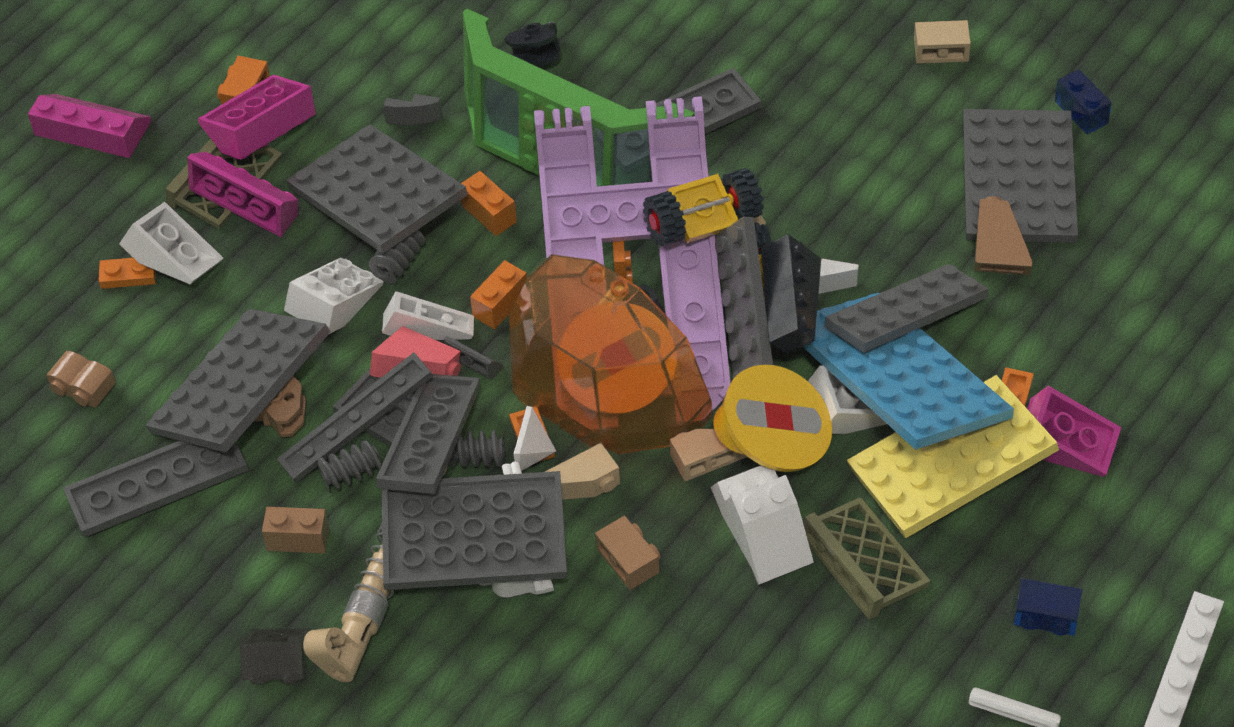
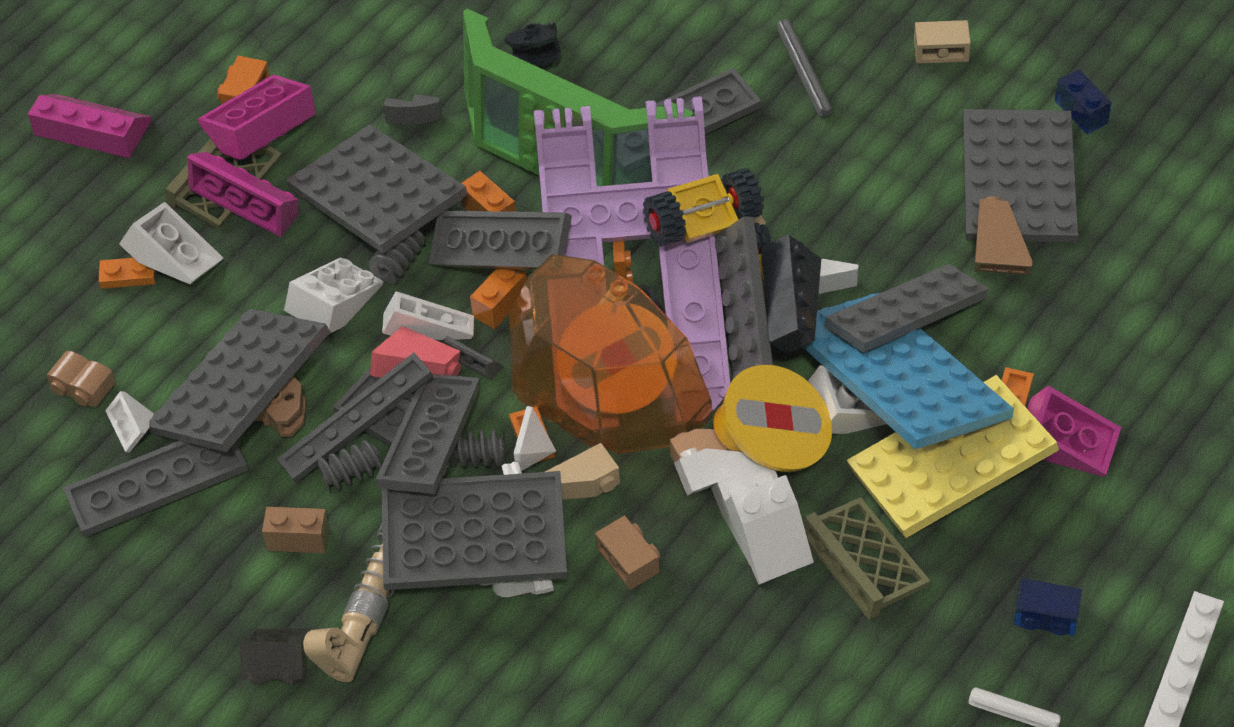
none -> white slope [105,391,154,453]
none -> dark grey plate [429,211,572,271]
none -> white slope [674,447,761,496]
none -> dark grey axle [777,19,832,118]

